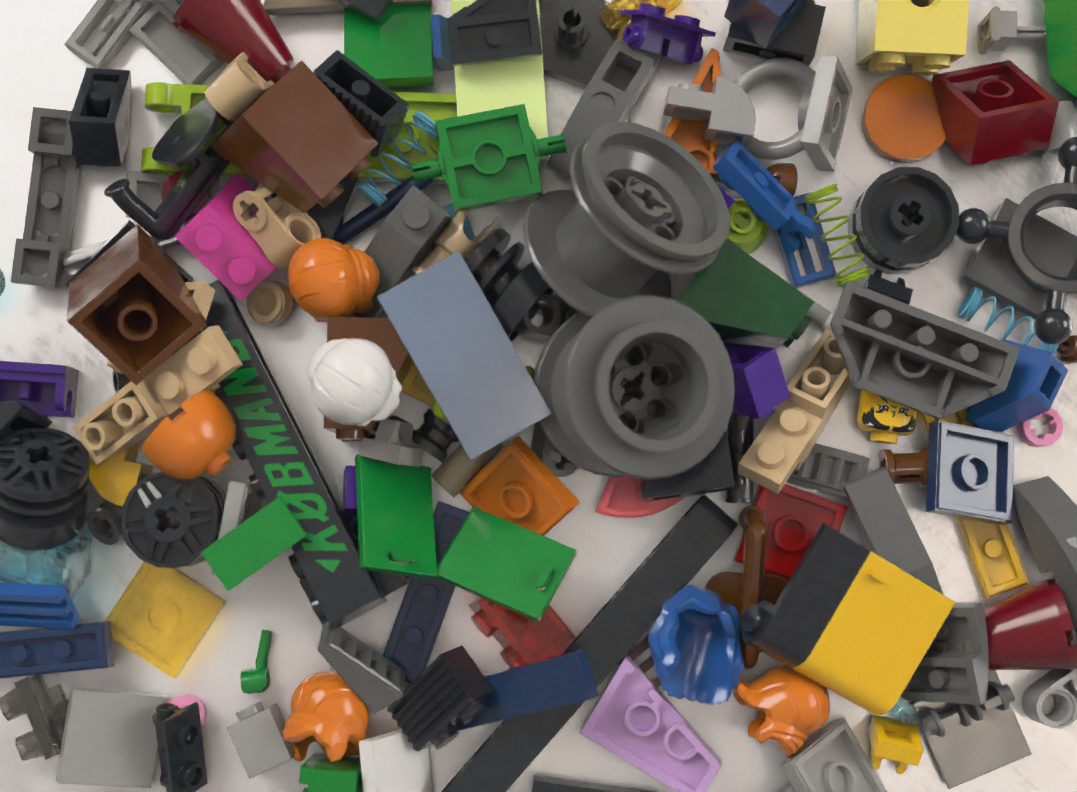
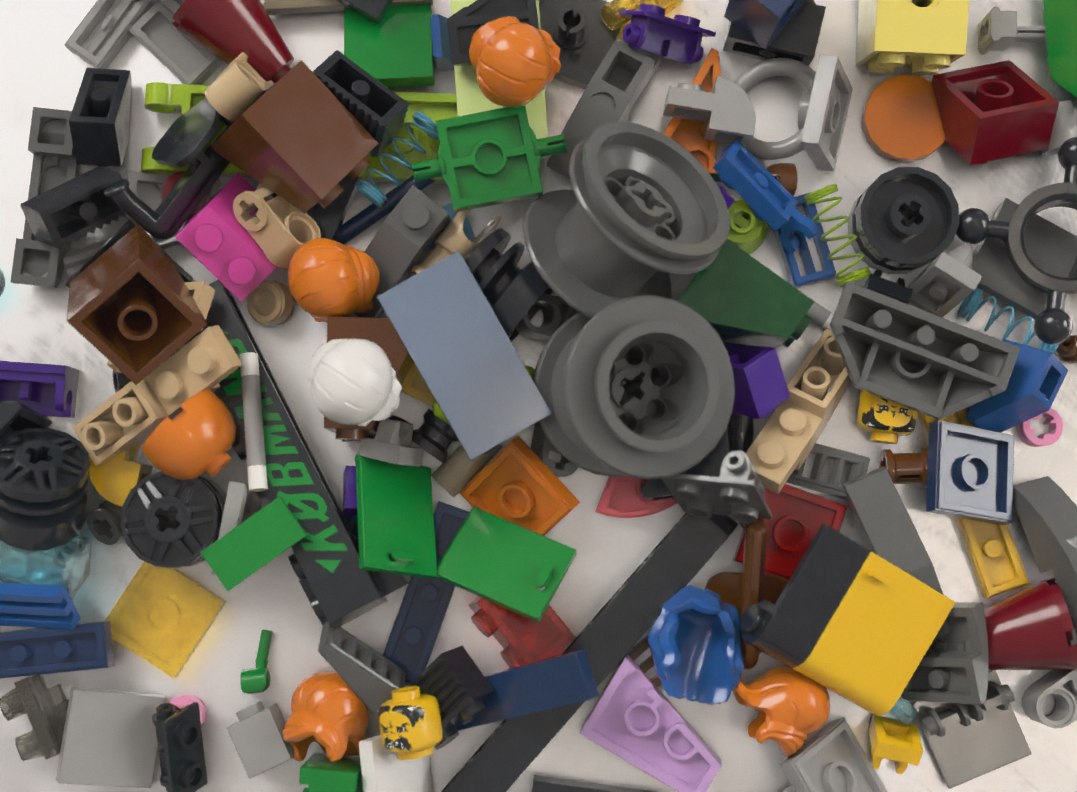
none -> black brick [20,166,127,249]
none -> light grey bar [239,352,268,492]
none -> yellow head [378,686,443,760]
none -> orange hair [469,16,561,108]
none -> dark grey hinge [662,451,773,523]
none -> light grey tile [908,243,982,318]

